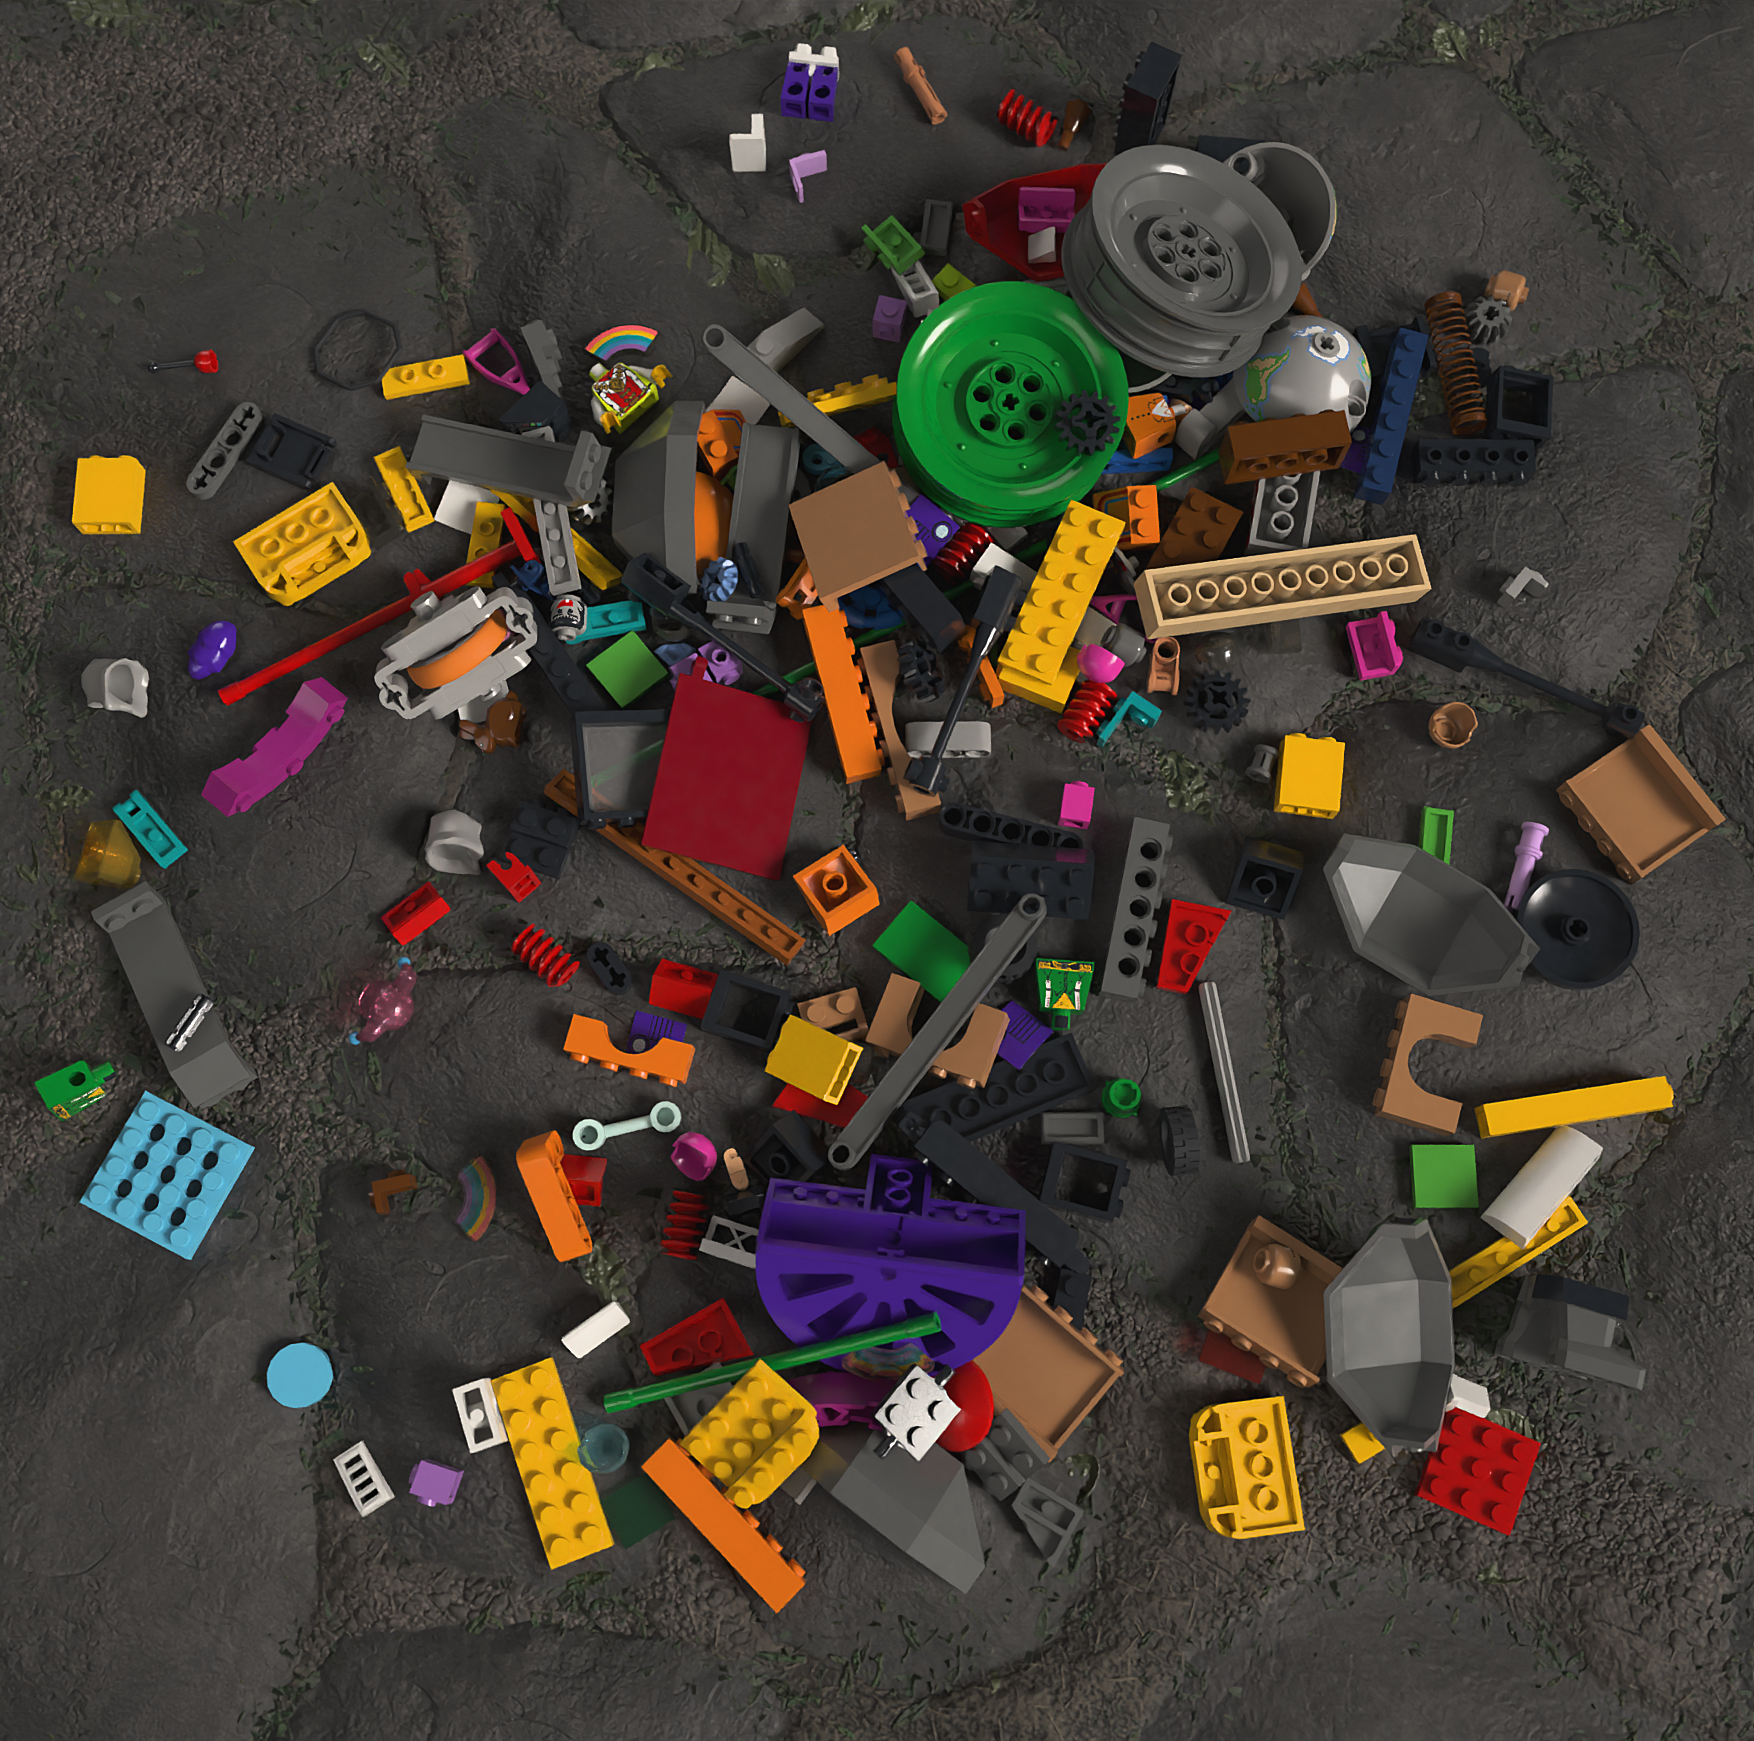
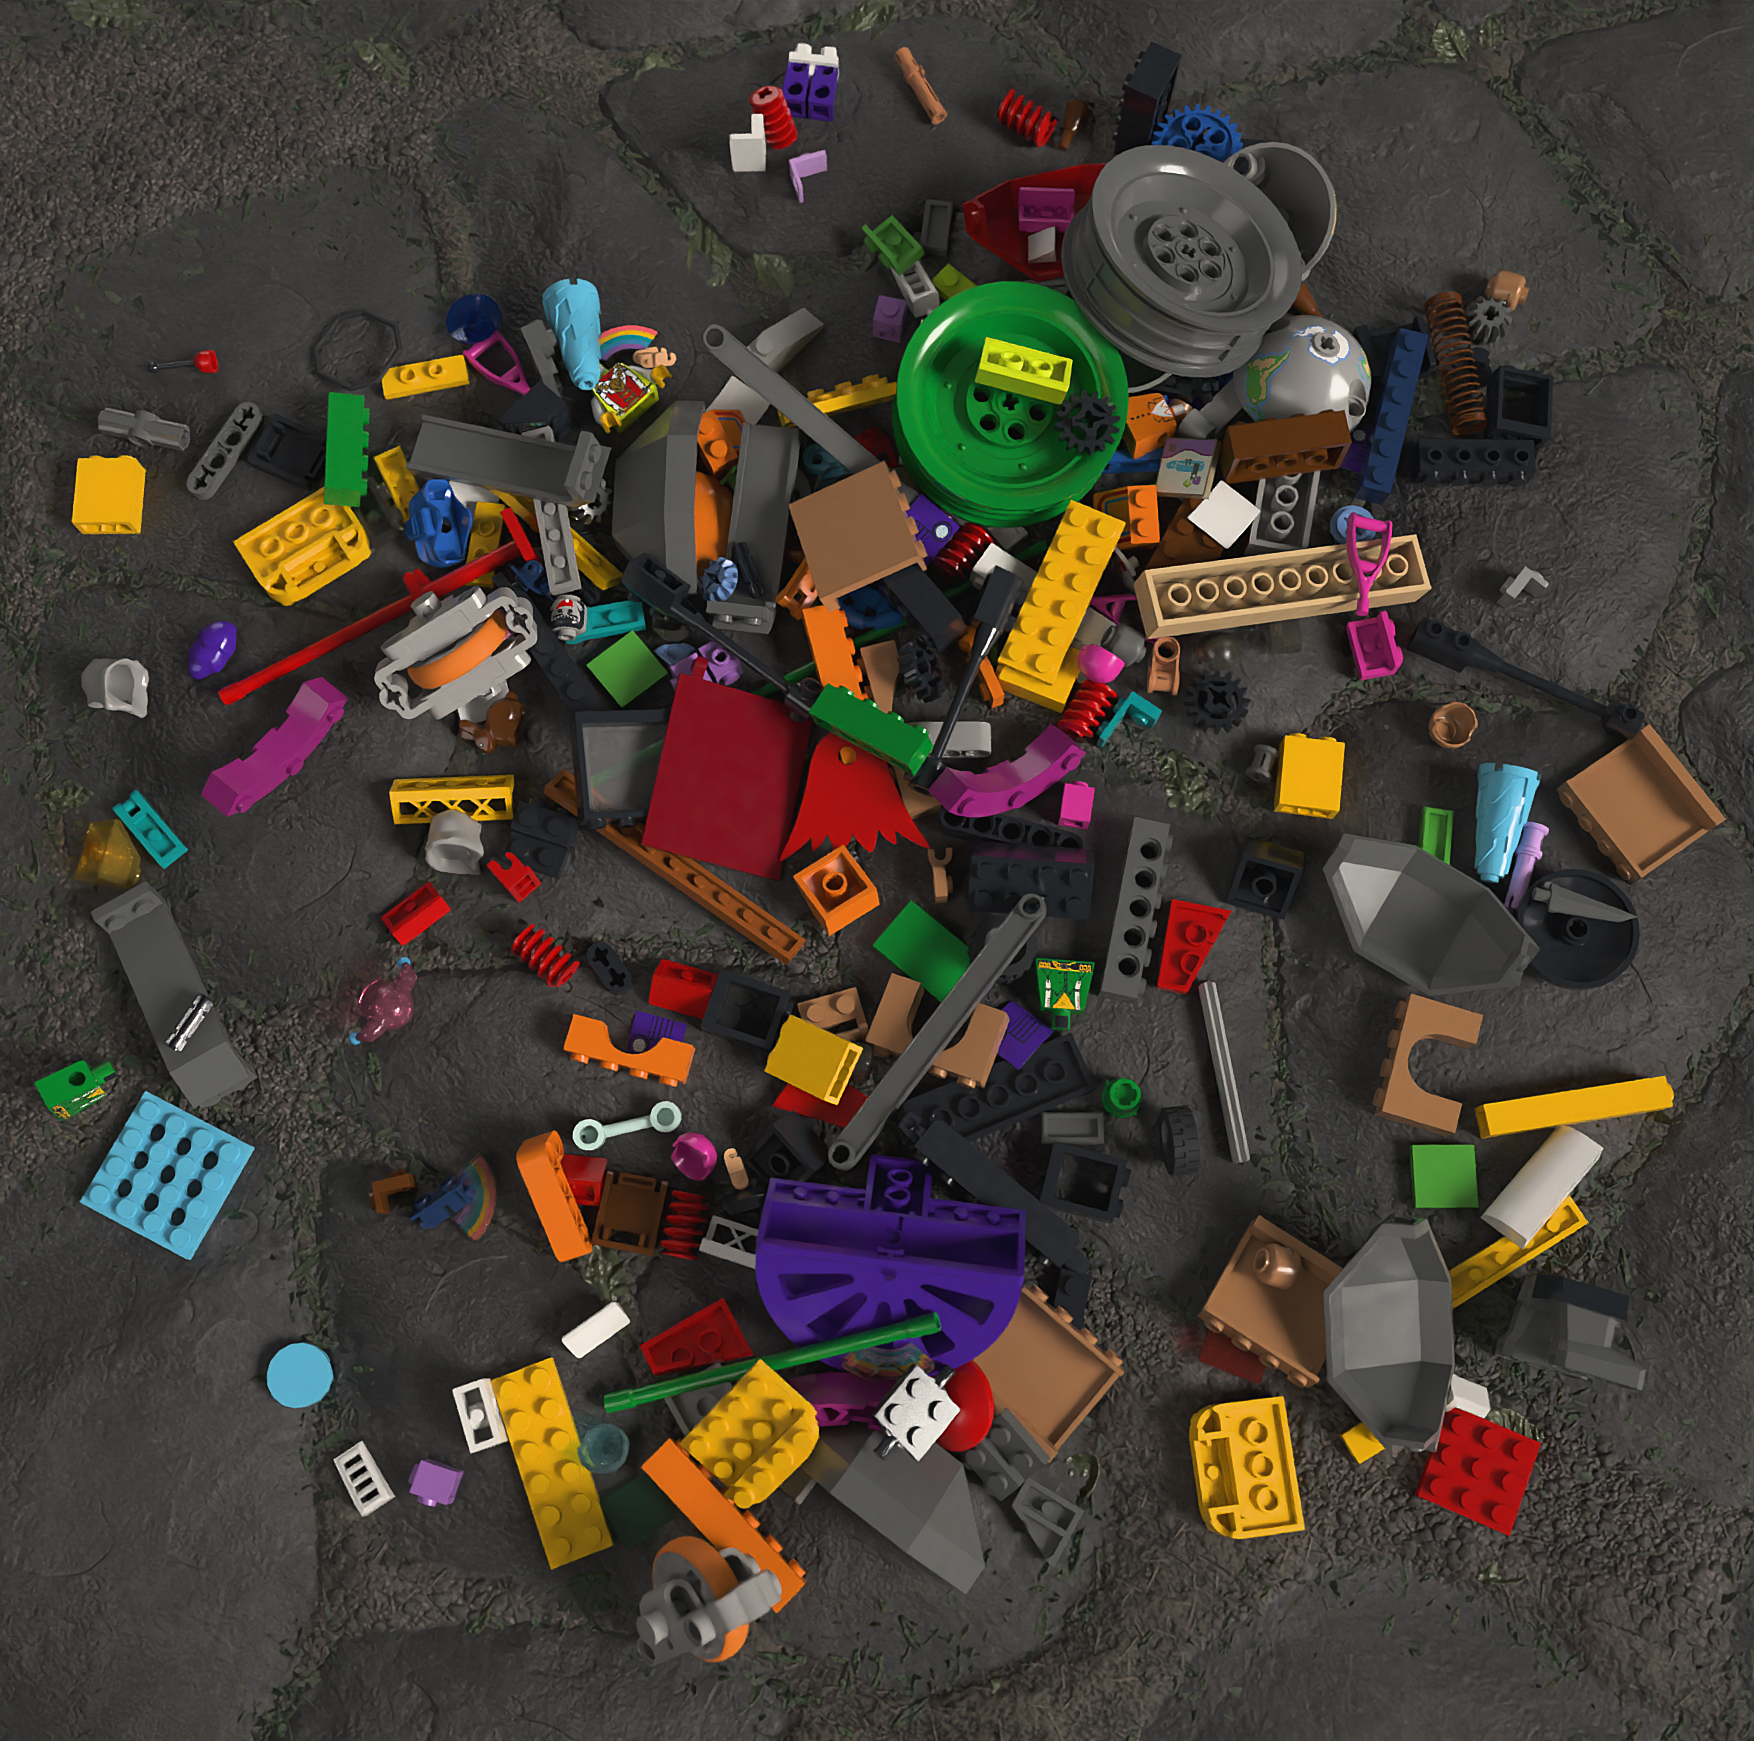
none -> dark grey piece [98,407,190,451]
none -> green brick [324,392,369,507]
none -> yellow fence [389,775,515,824]
none -> blue piece [404,479,474,569]
none -> dark blue hinge [410,1172,476,1229]
none -> clear blue dish [446,293,501,344]
none -> medium azure cone [542,279,601,390]
none -> reddish brown container [591,1170,670,1257]
none -> light nougat piece [633,346,676,368]
none -> light grey piece [636,1536,782,1666]
none -> red piece [748,86,798,150]
none -> red piece [779,732,930,861]
none -> green brick [808,683,934,776]
none -> magenta brick [928,724,1086,817]
none -> medium nougat plate [928,848,953,904]
none -> neon yellow slope [975,337,1073,405]
none -> blue gear [1152,104,1243,163]
none -> tile [1155,437,1222,499]
none -> white sticker [1188,480,1260,549]
none -> medium blue gear [1329,506,1376,544]
none -> dark pink piece [1346,512,1392,616]
none -> medium azure cone [1474,763,1541,883]
none -> dark grey bar [1532,883,1637,923]

